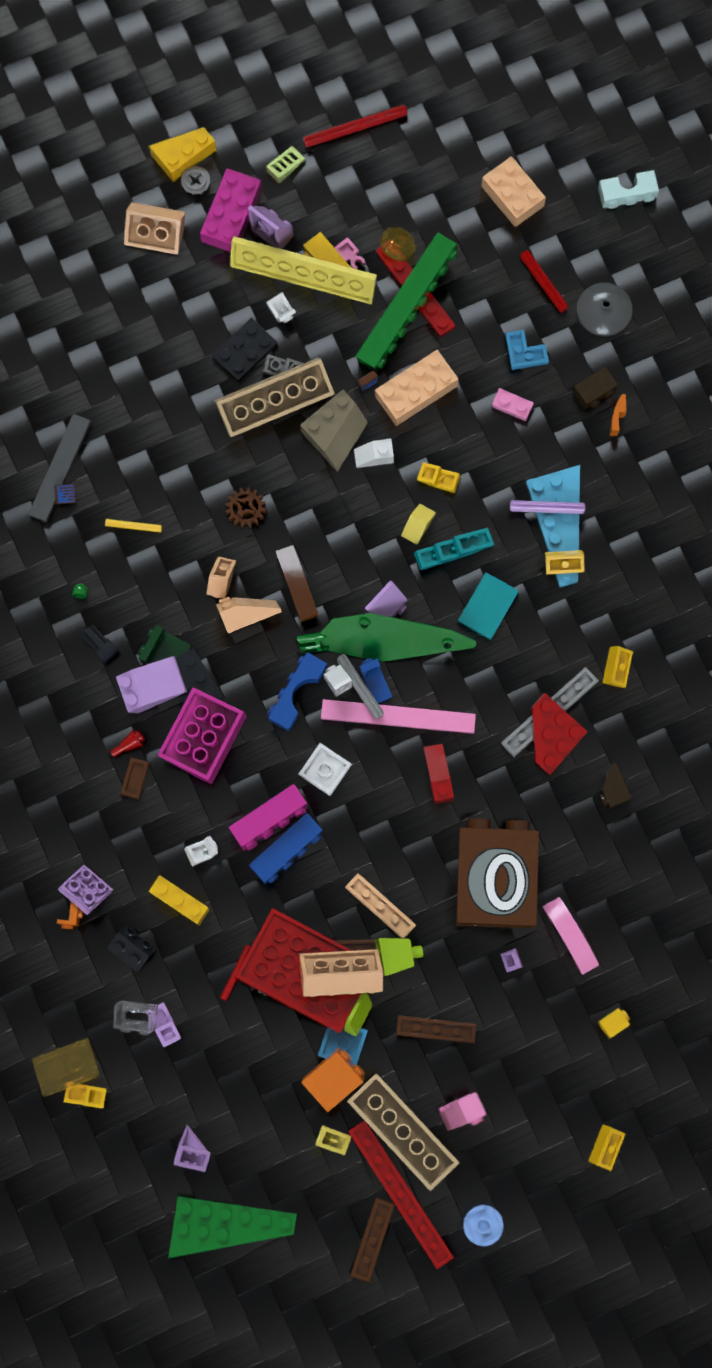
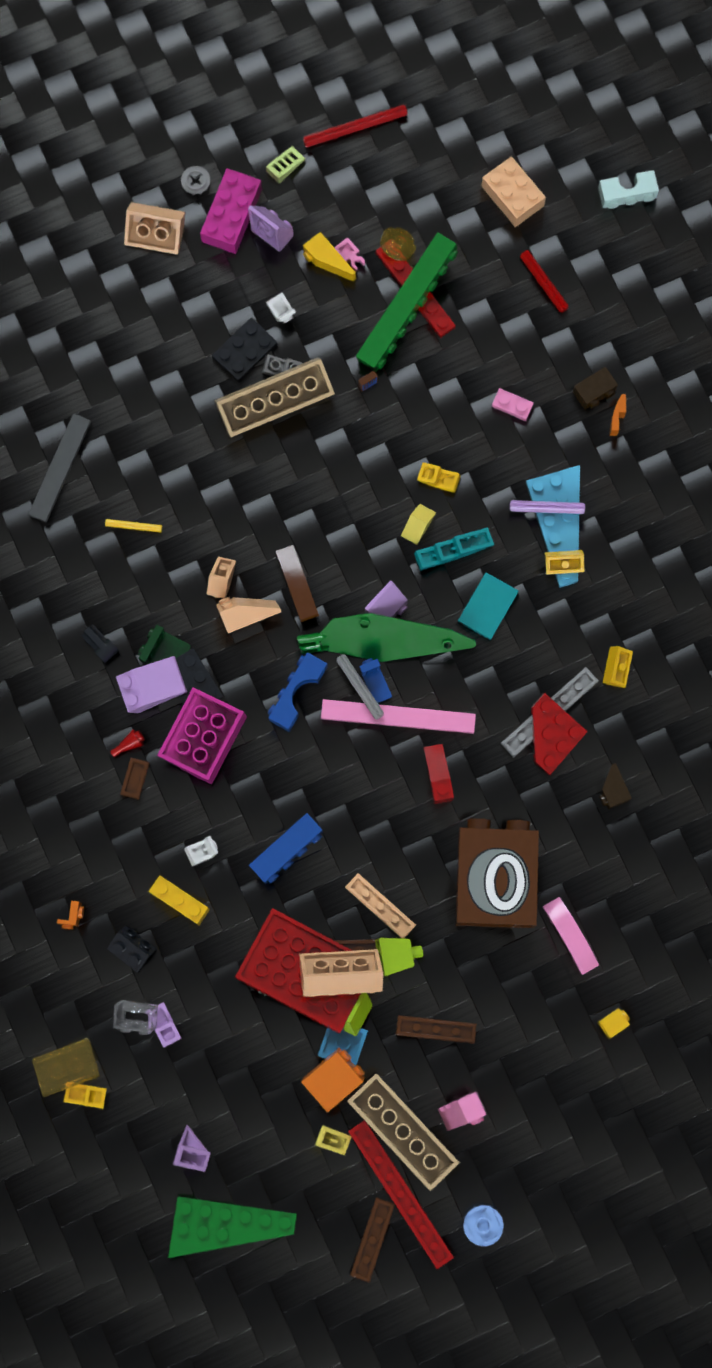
tile [54,484,76,504] -> none
lavender tile [58,865,113,915] -> none
green hinge [72,583,88,599] -> none
yellow wedge [149,127,216,182] -> none
red bar [220,945,251,1001] -> none
reddish brown gear [225,487,266,529] -> none
dark pink brick [229,784,308,851] -> none
light yellow plate [230,237,377,305] -> none
white tile [298,743,352,796] -> none
dark tan wedge [300,390,368,472] -> none
white slope [324,665,352,697] -> none
white slope [354,439,394,468] -> none
light nougat brick [375,350,458,426] -> none
lavender slope [501,948,523,972] -> none
dark azure plate [505,330,549,370] -> none
dark grey dish [577,283,633,337] -> none
yellow slope [589,1125,625,1171] -> none

